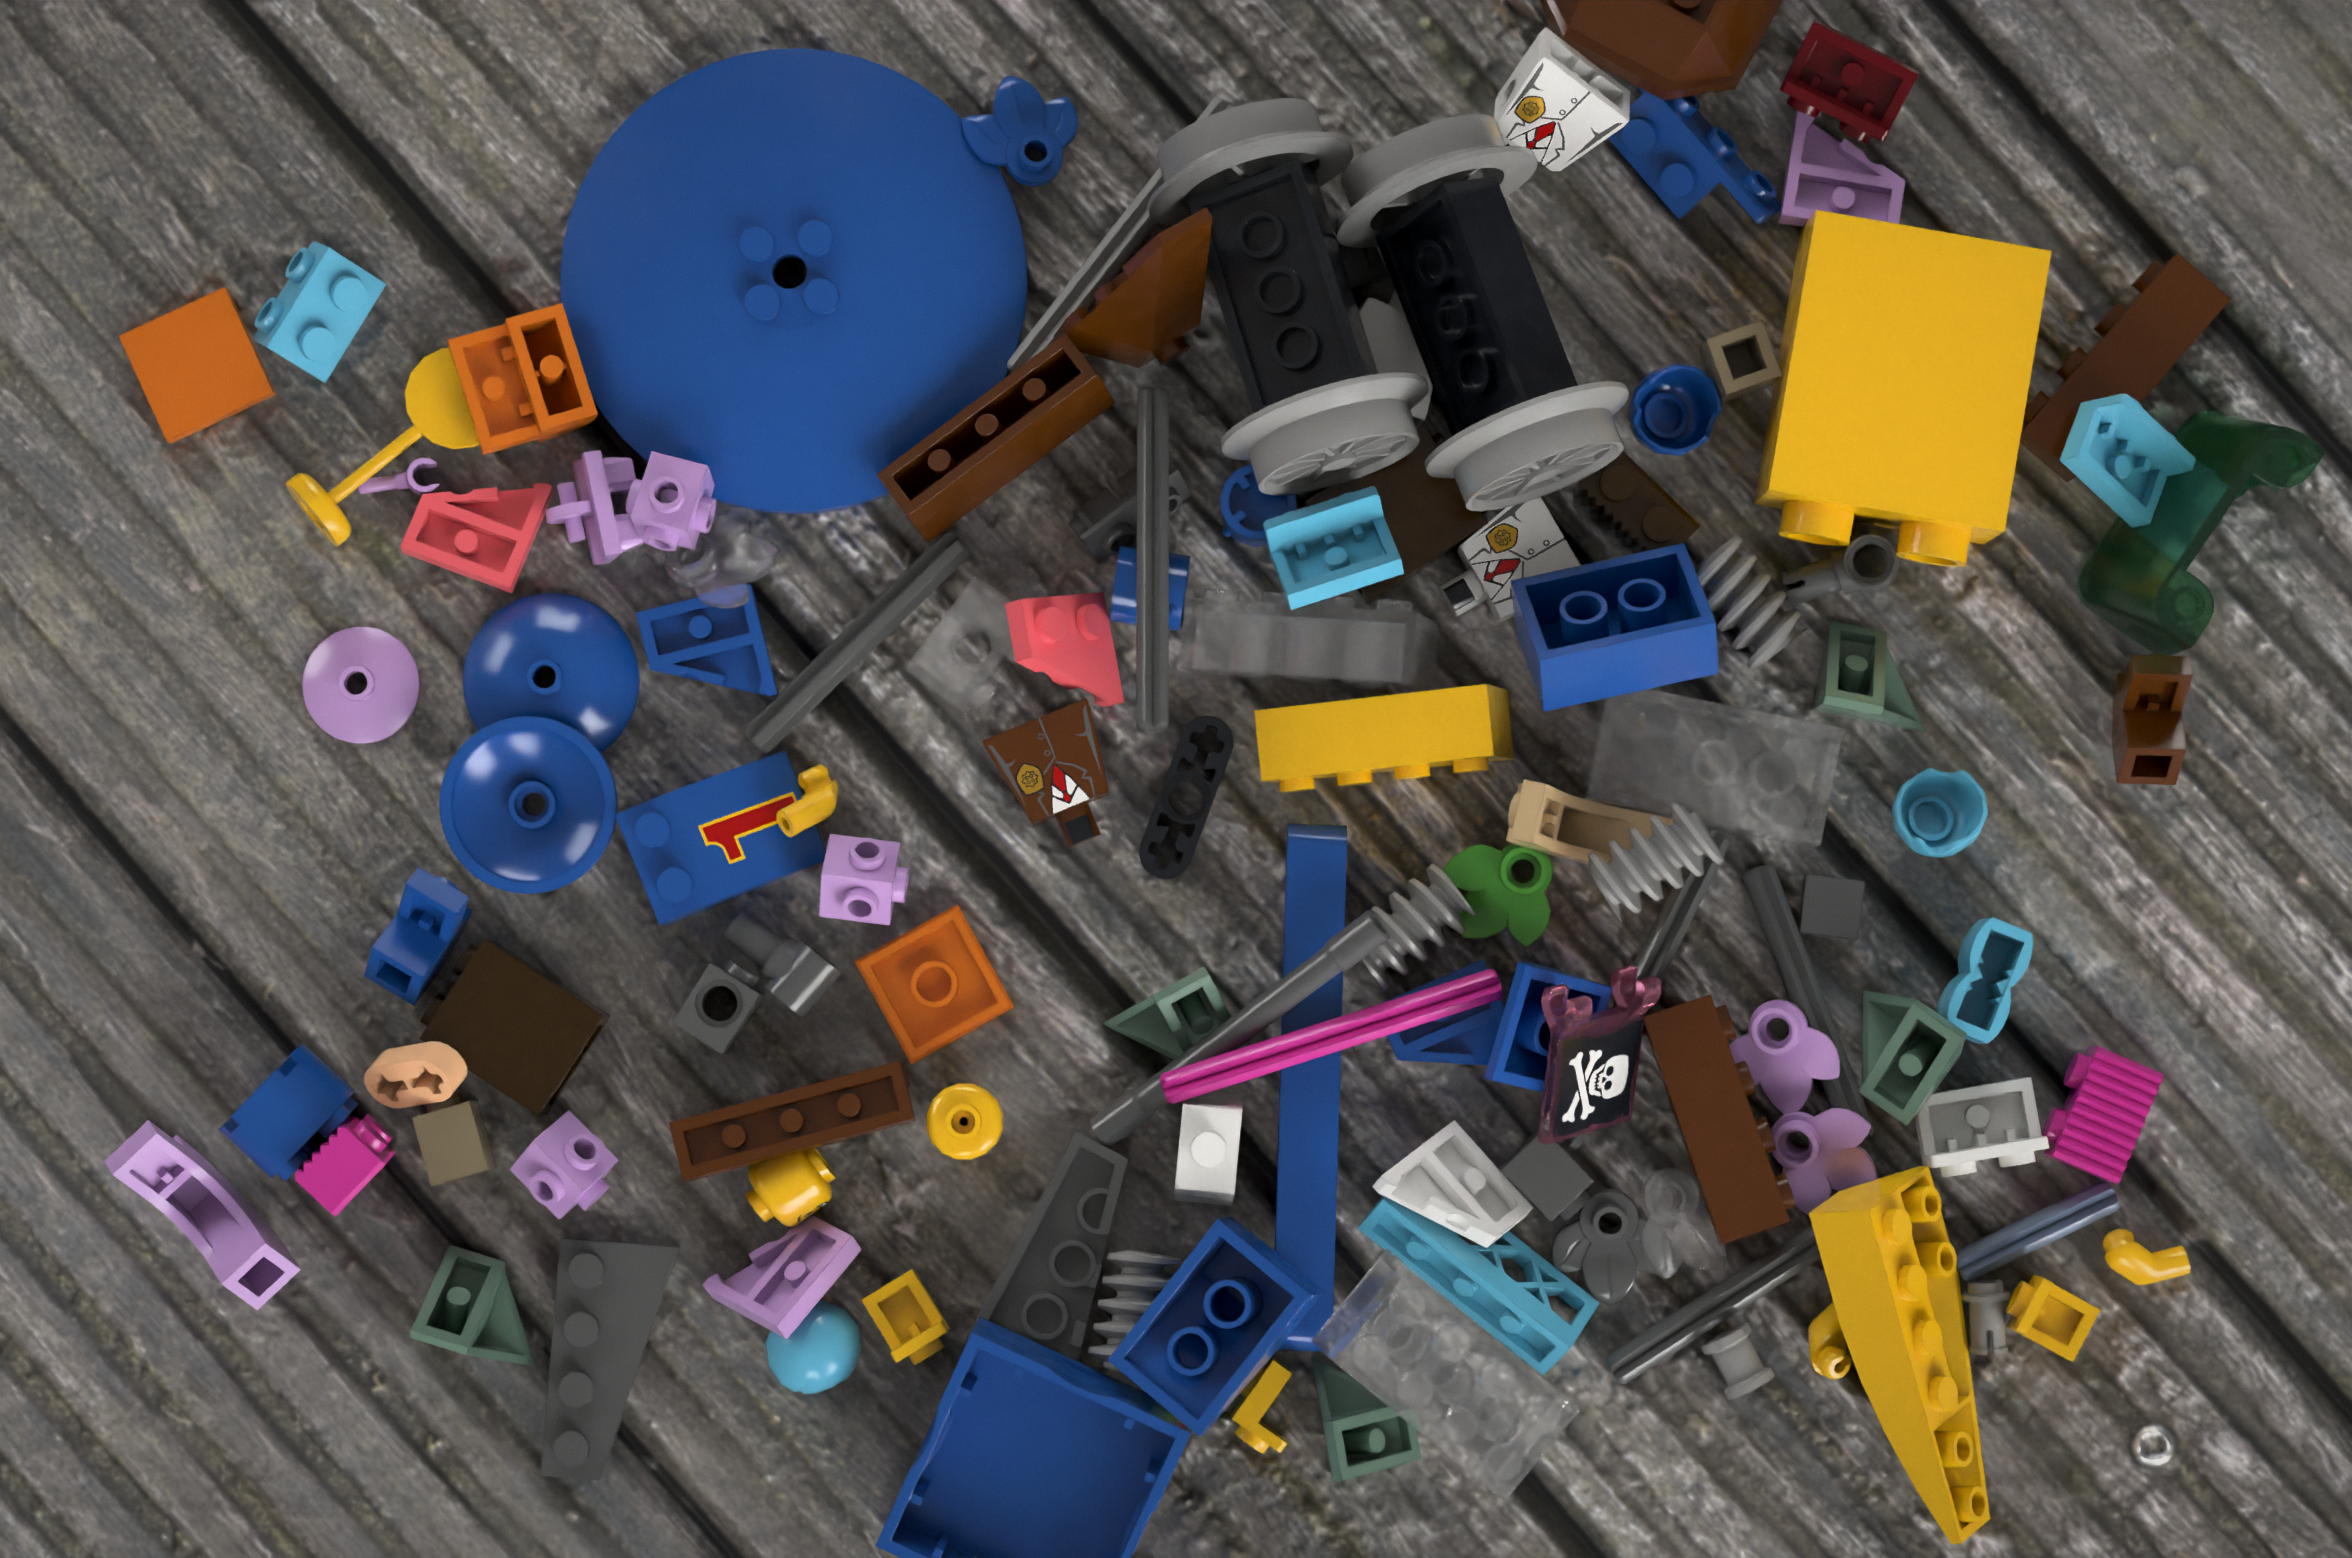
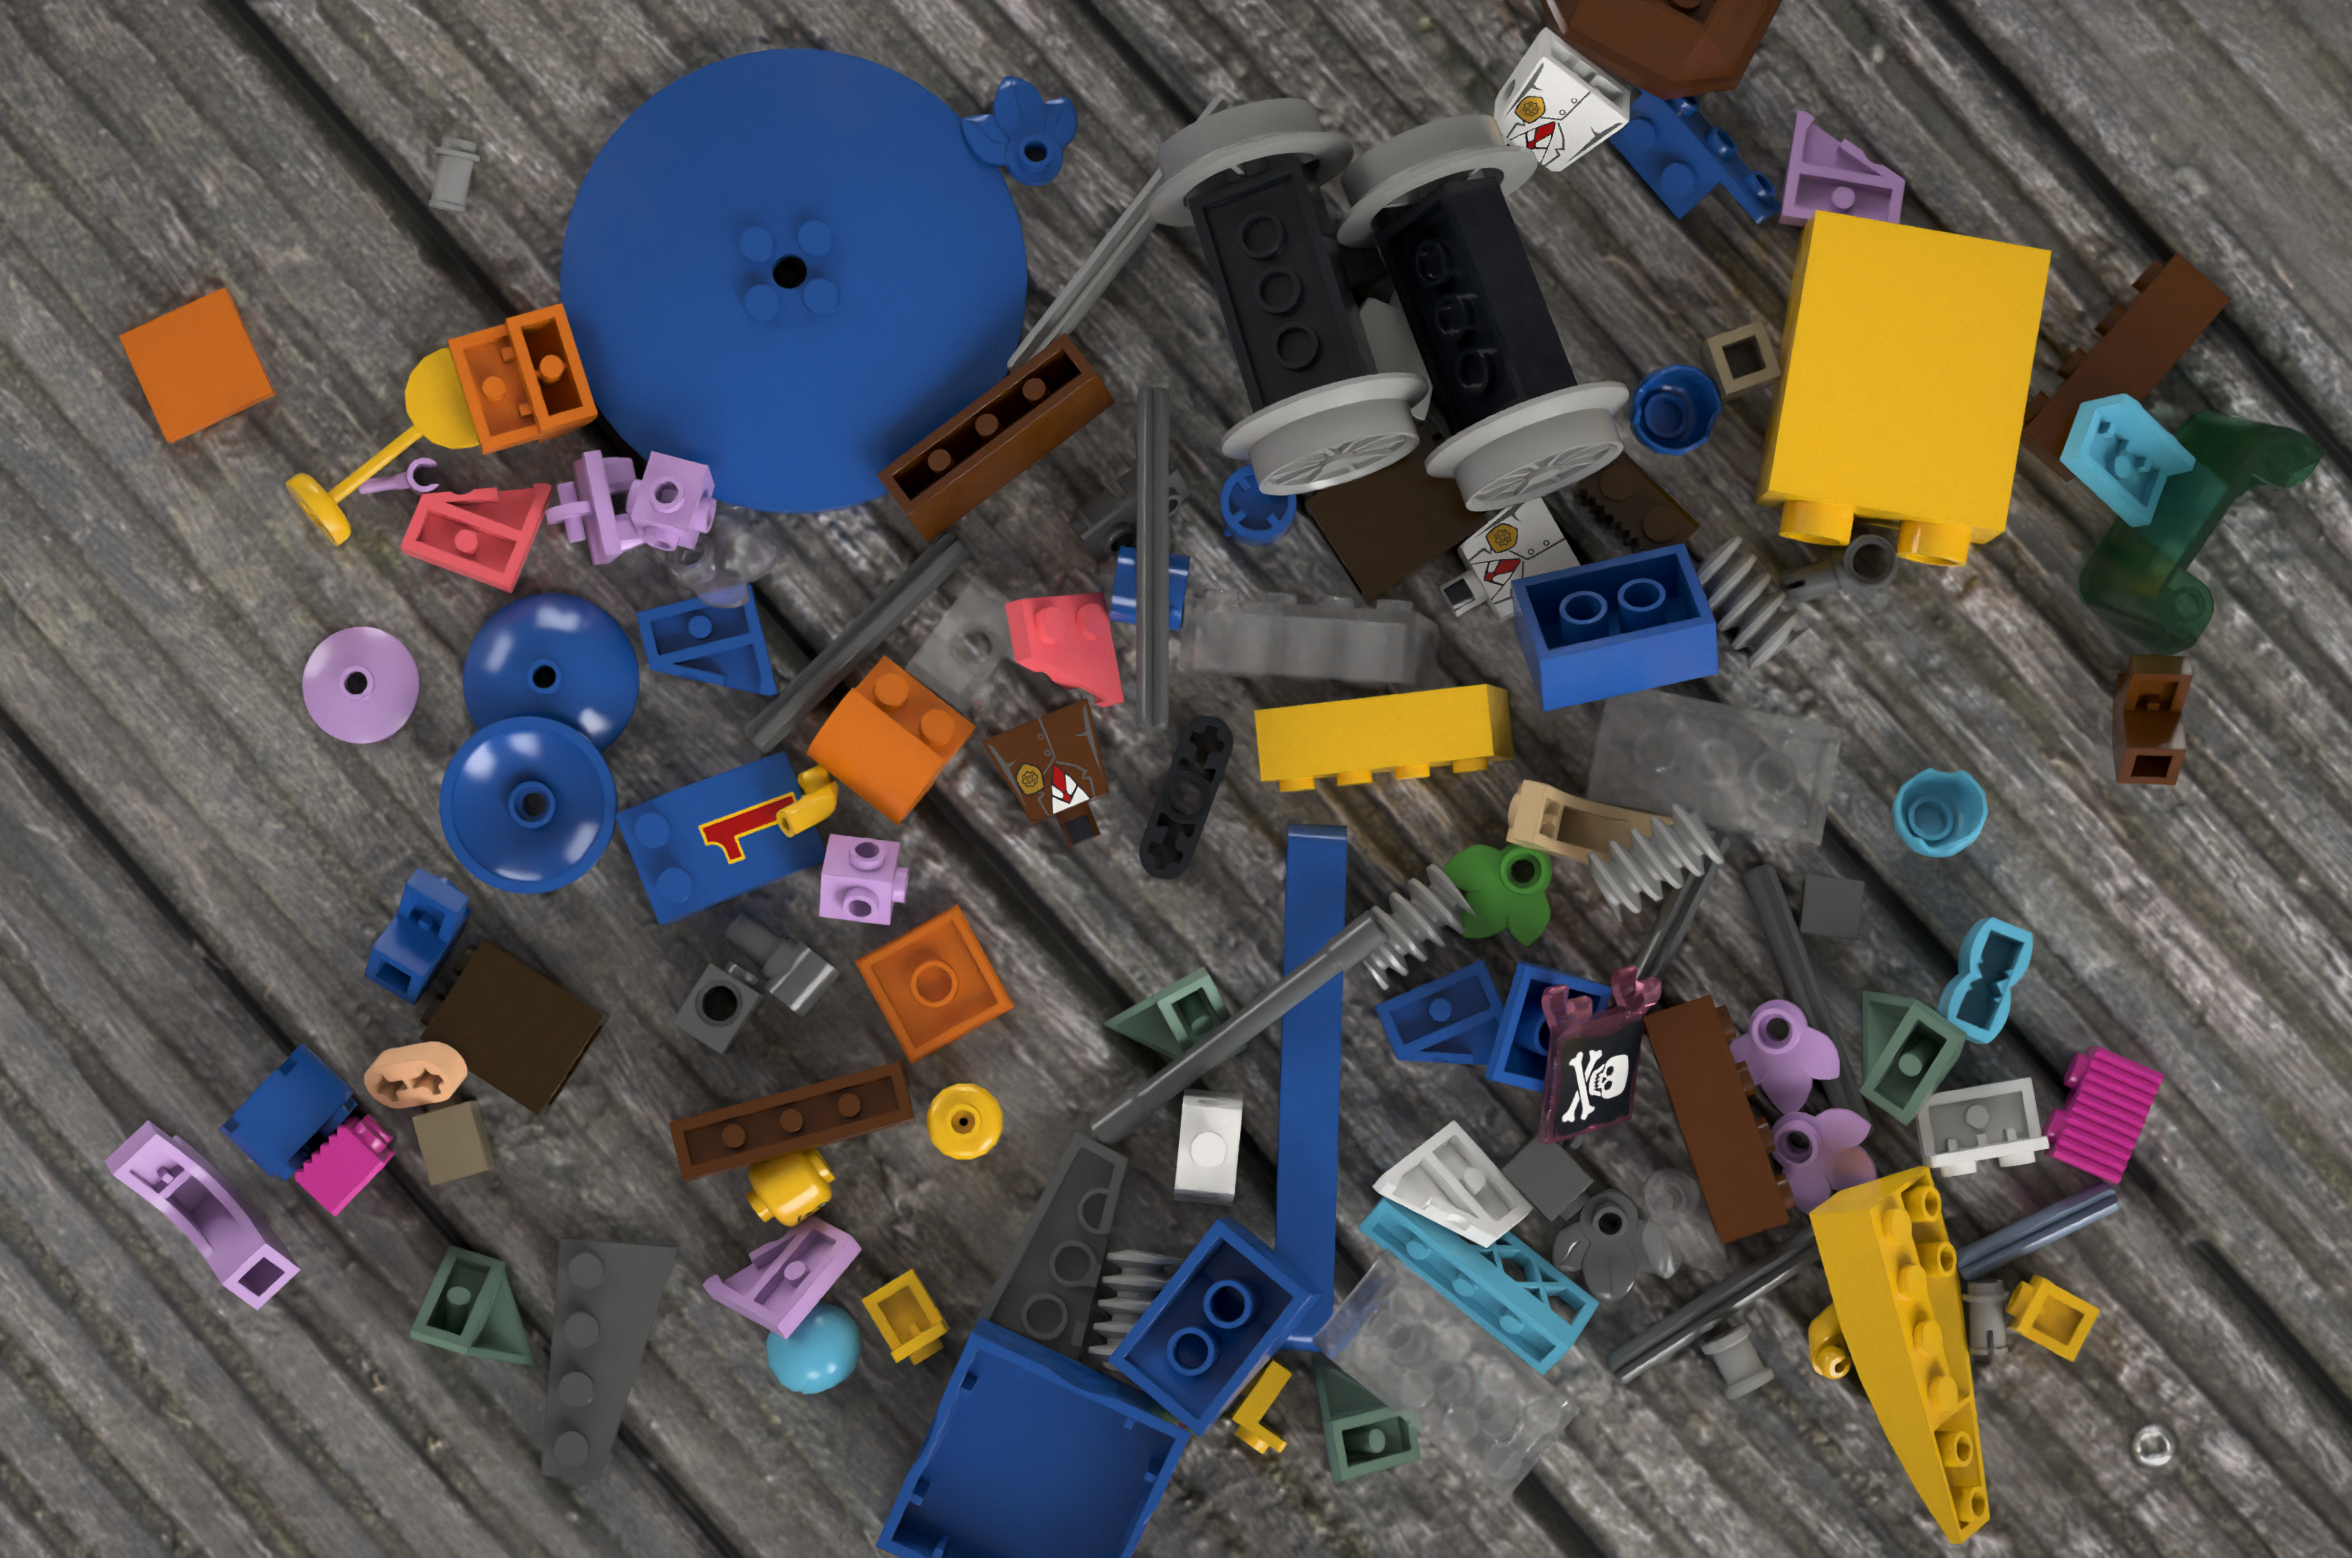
medium azure bracket [253,241,386,383] -> none
lavender brick [509,1110,619,1220] -> none
reddish brown wedge [1054,207,1213,368] -> none
dark pink axle [1160,969,1503,1104] -> none
medium azure bracket [1263,486,1404,610] -> none
dark red bracket [1780,19,1919,144] -> none
sand green slope [1812,620,1926,733] -> none
yellow arm [2102,1229,2190,1285] -> none
none -> light grey pin [428,137,481,214]
none -> orange brick [806,655,976,826]

